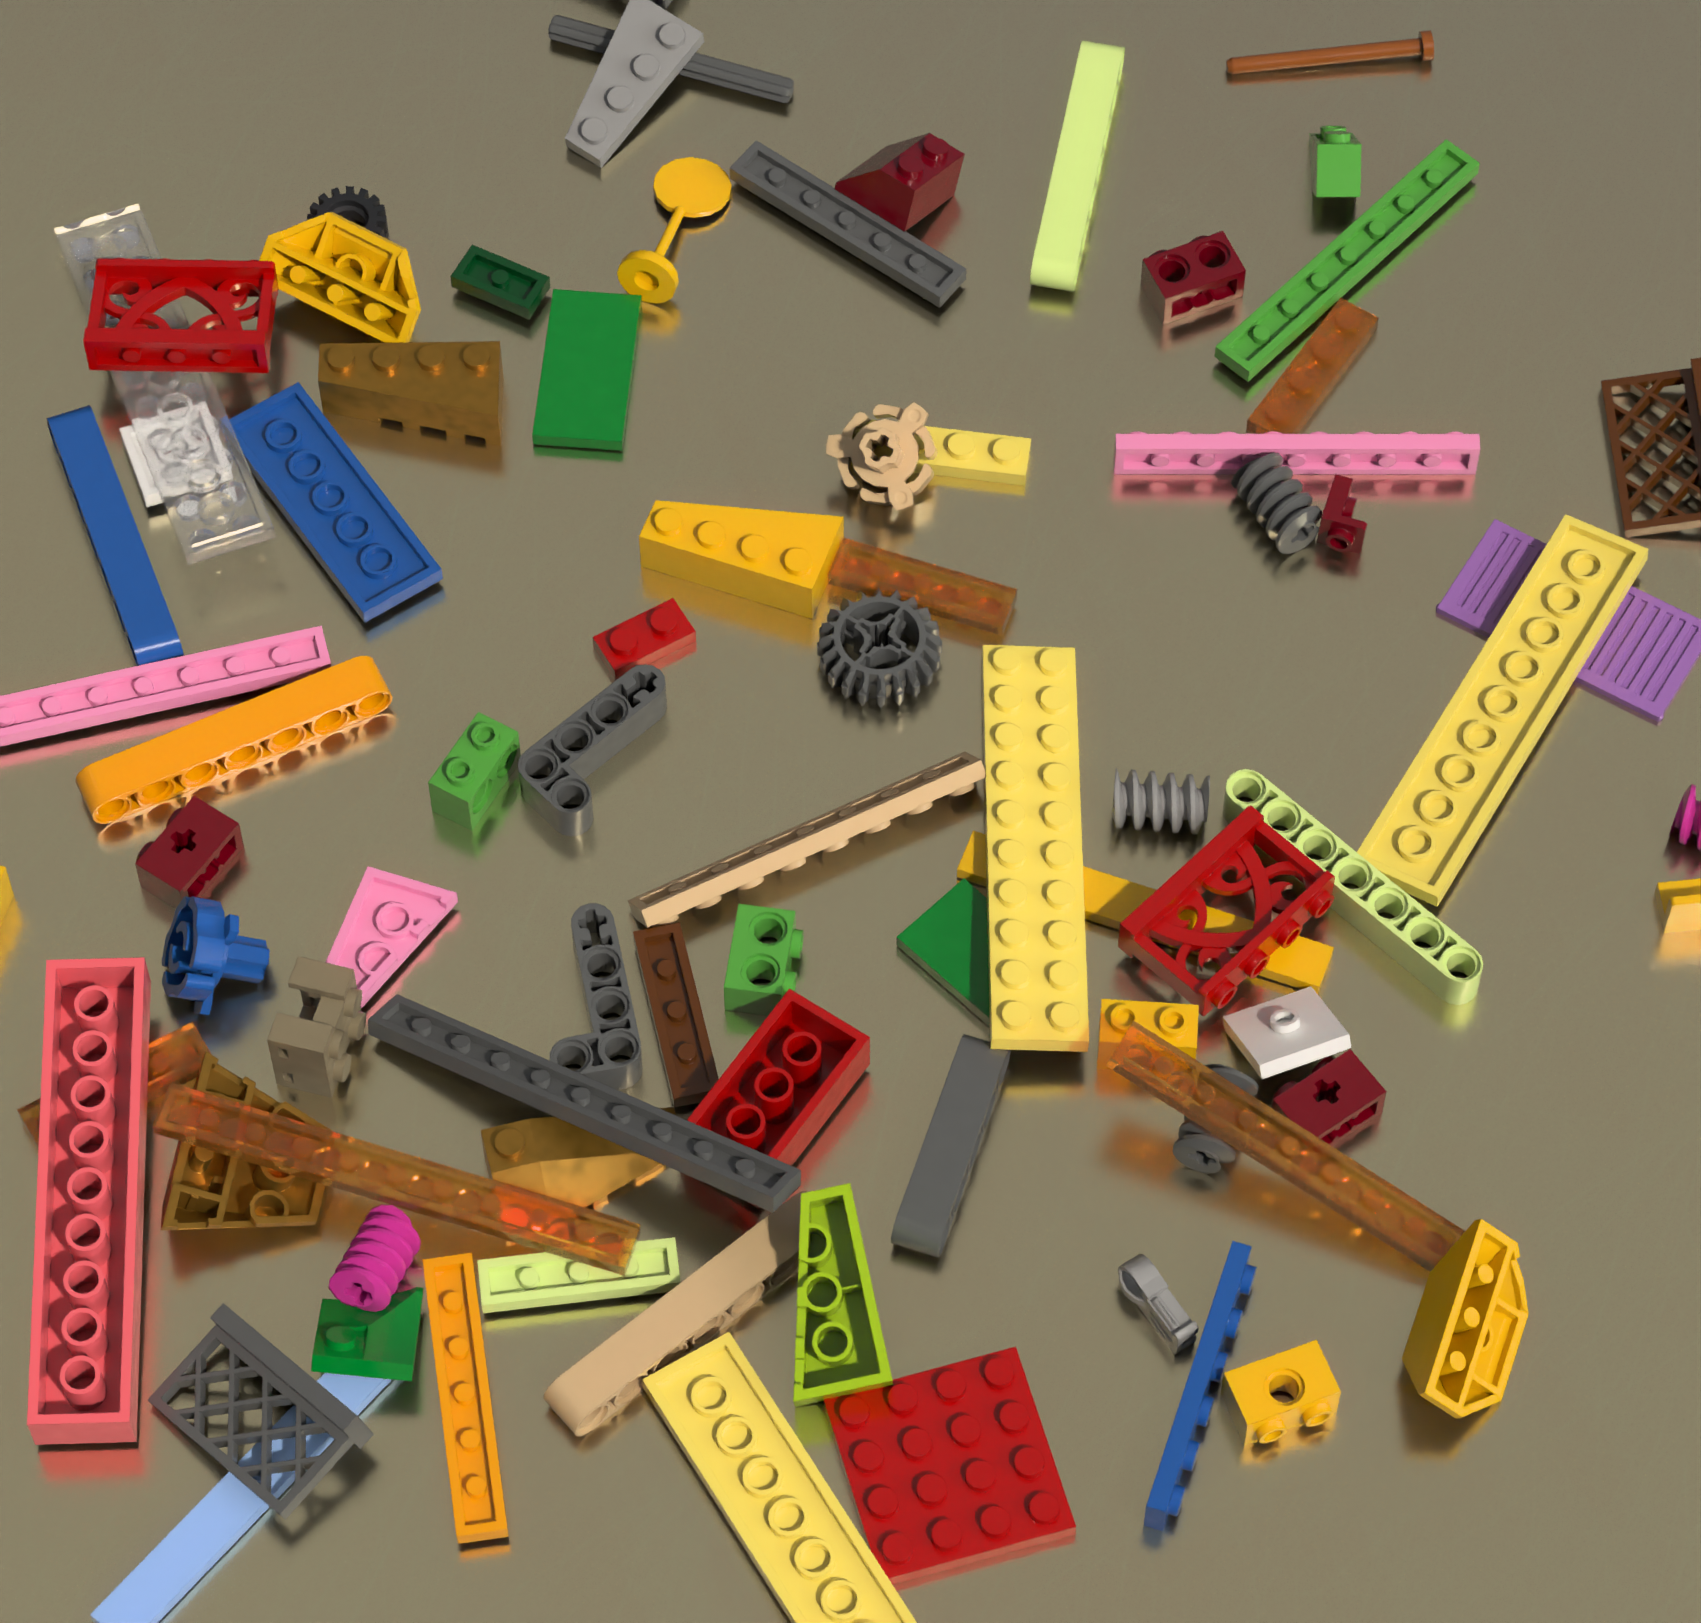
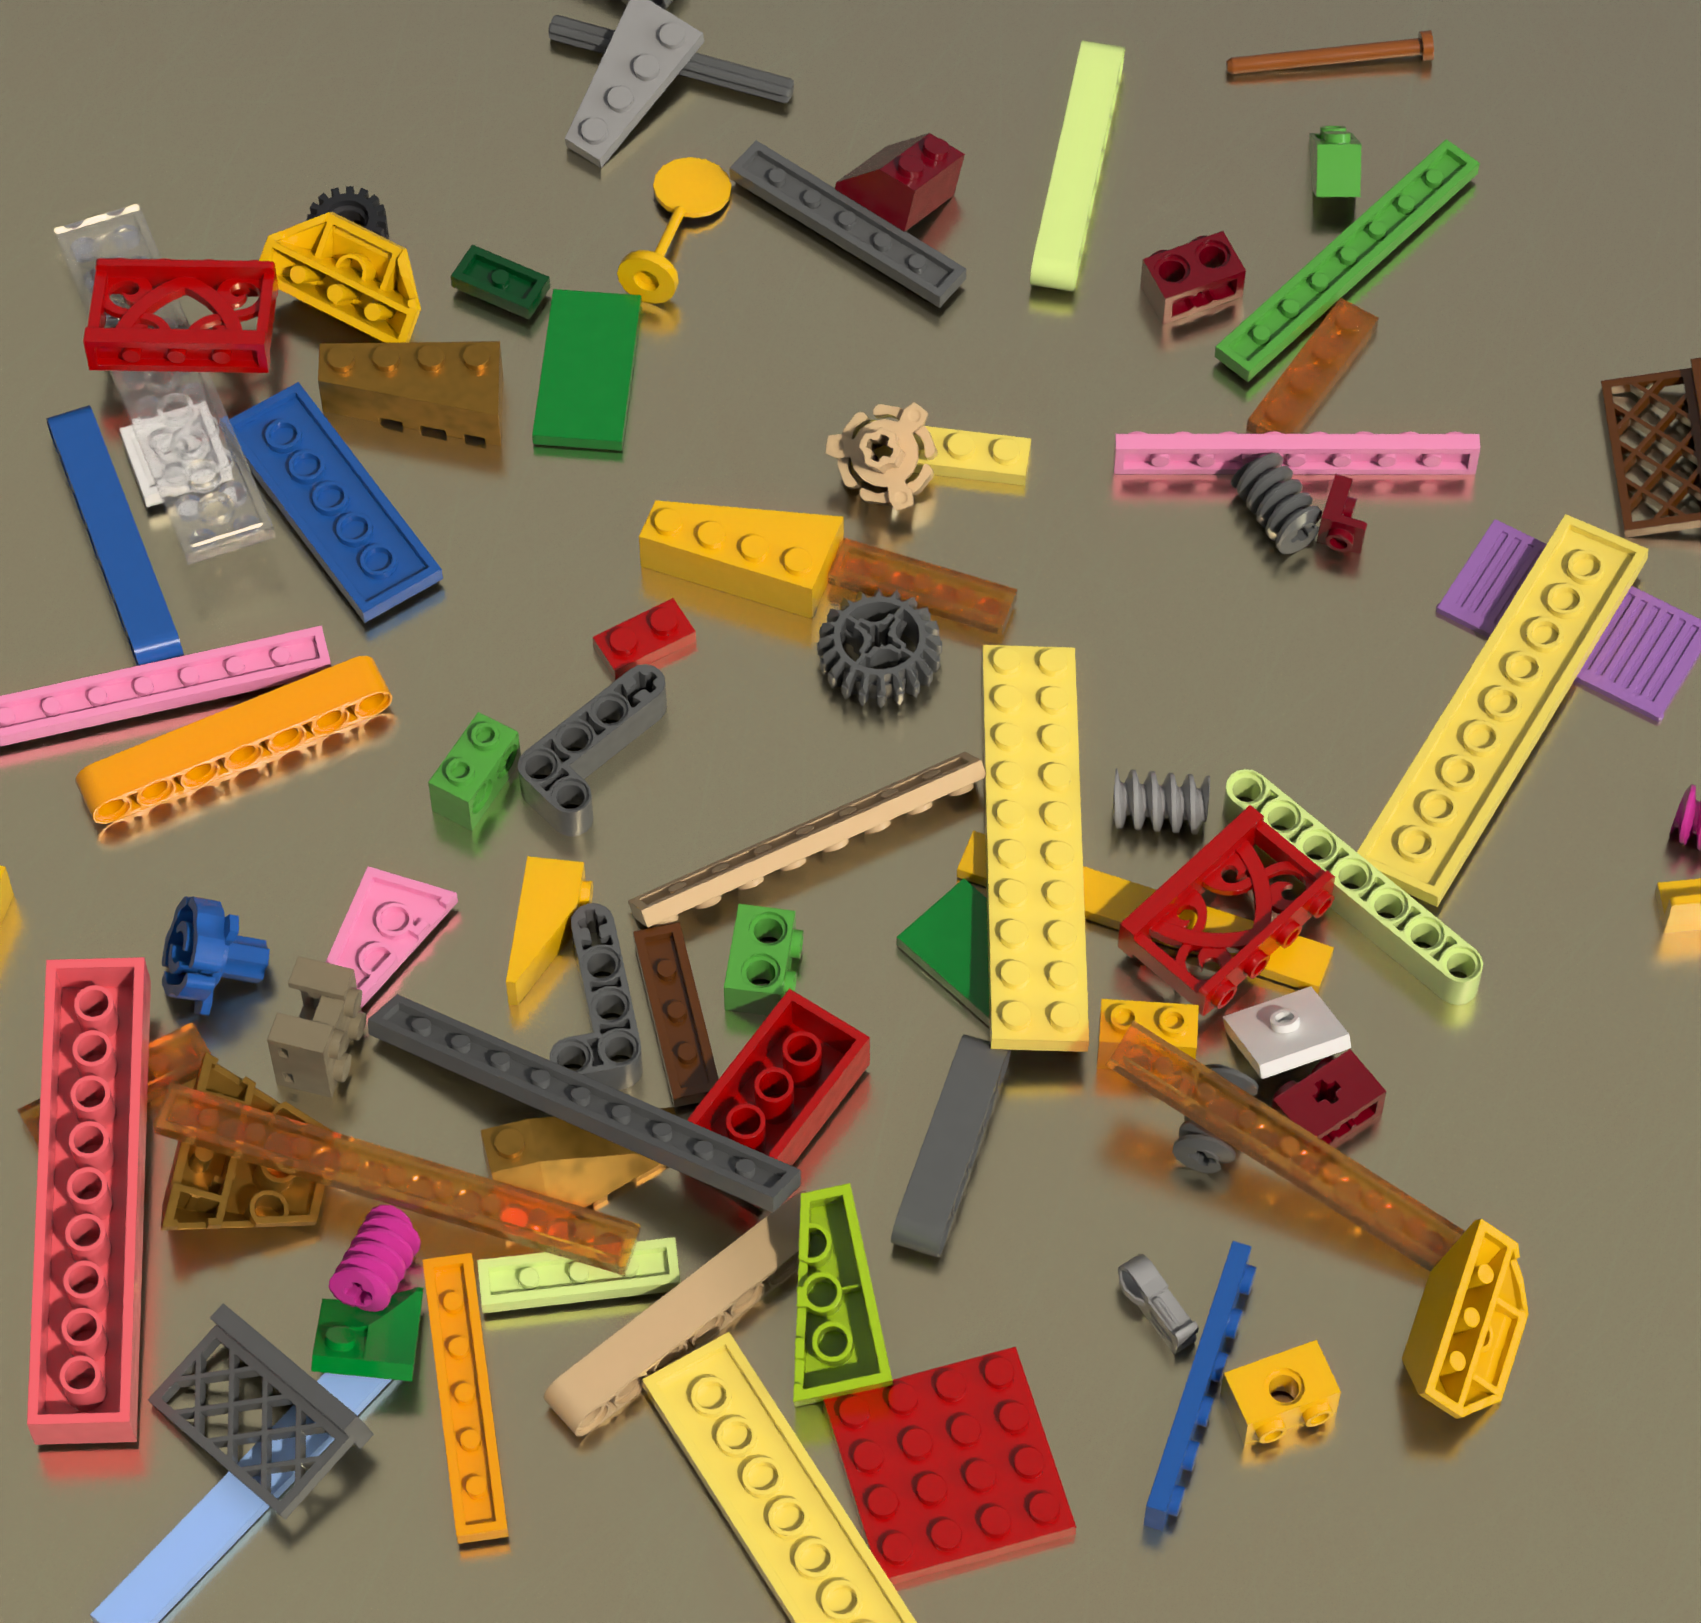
dark red brick [135,796,244,909] -> none
none -> yellow slope [506,856,593,1005]

